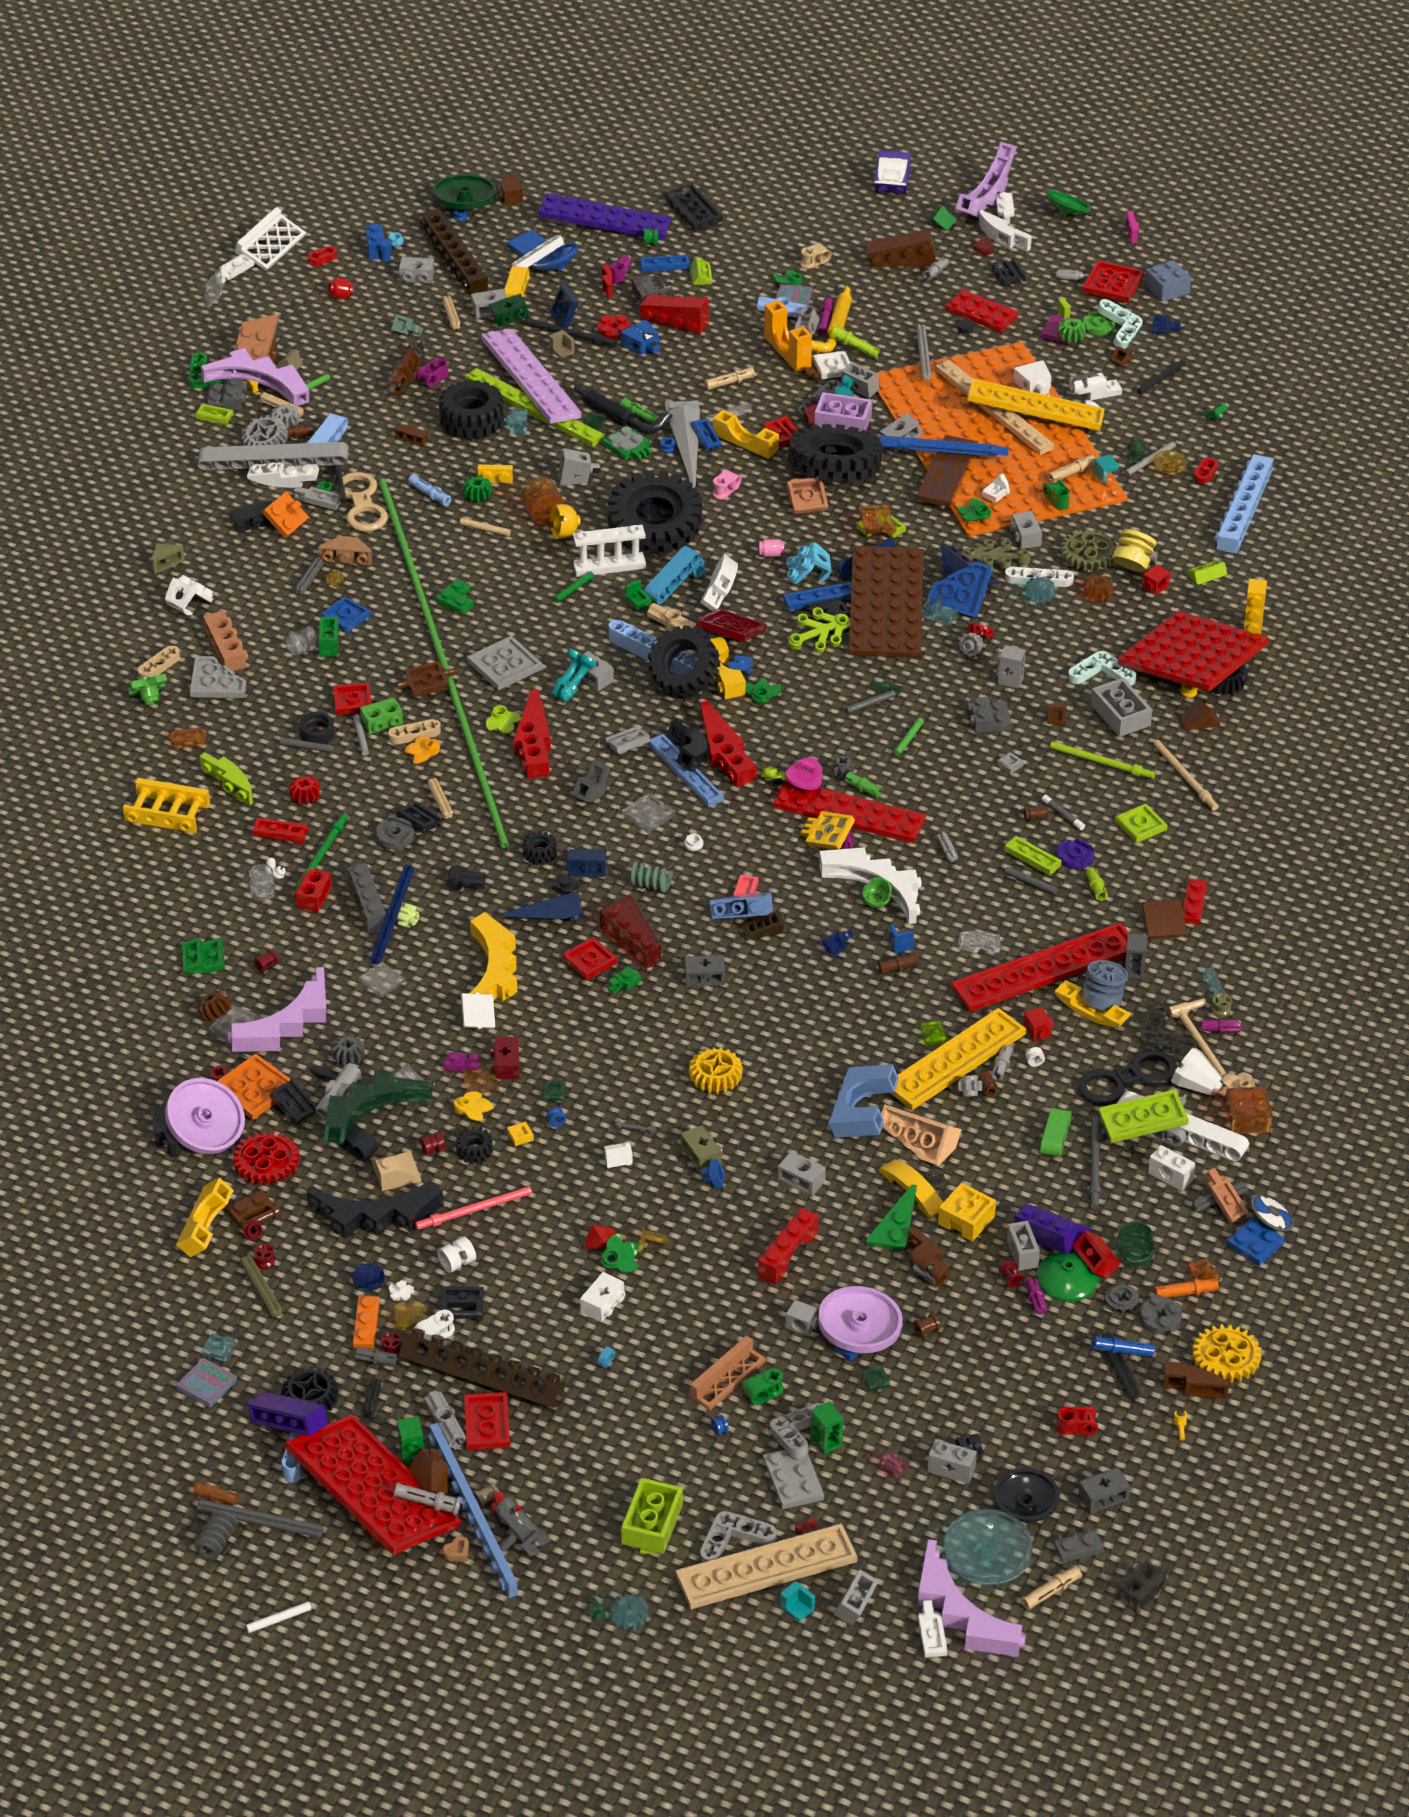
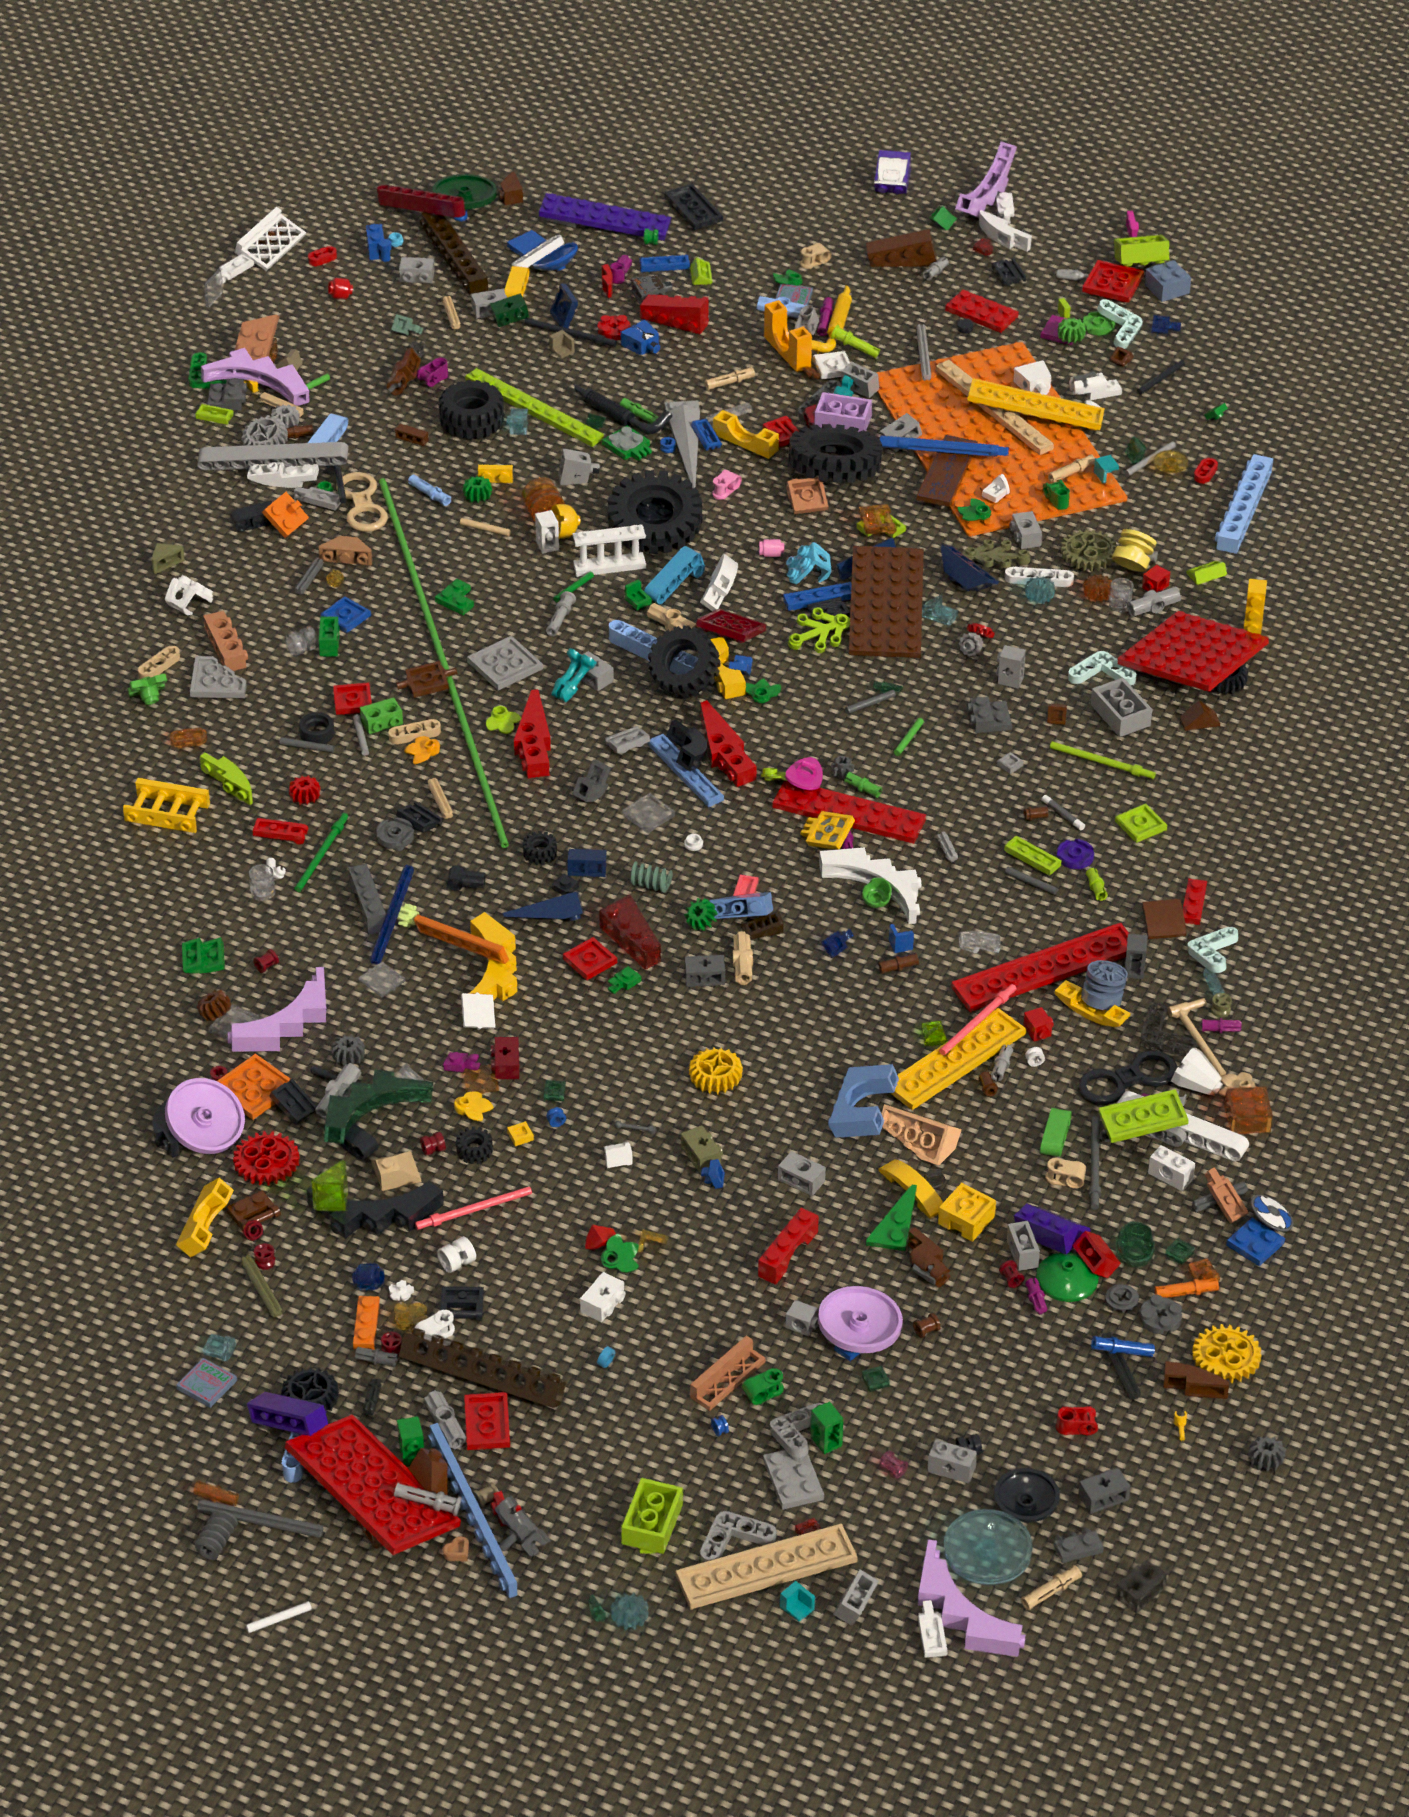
red brick [294,868,332,912] -> none
lavender plate [481,329,581,424] -> none
blue plate [927,561,993,618] -> none
light grey gear [958,1076,982,1097] -> none
green dish [1046,190,1091,216] -> none
tan bar [1153,740,1219,810] -> none
yellow bush [1181,684,1198,698] -> none
none -> clear neon green slope [311,1160,348,1211]
none -> dark red beam [376,185,466,217]
none -> orange tile [414,914,509,964]
none -> white brick [535,510,559,554]
none -> light grey pin [546,591,576,636]
none -> green gear [684,898,718,931]
none -> tan piece [733,932,753,985]
none -> coral bar [939,984,1016,1055]
none -> tan piece [1046,1158,1086,1188]
none -> clear wheel [1109,578,1134,612]
none -> lime brick [1114,235,1169,266]
none -> light grey piece [1127,587,1181,617]
none -> clear green plate [1165,1238,1195,1265]
none -> light aqua beam [1188,927,1238,973]
none -> dark grey gear [1248,1435,1286,1472]

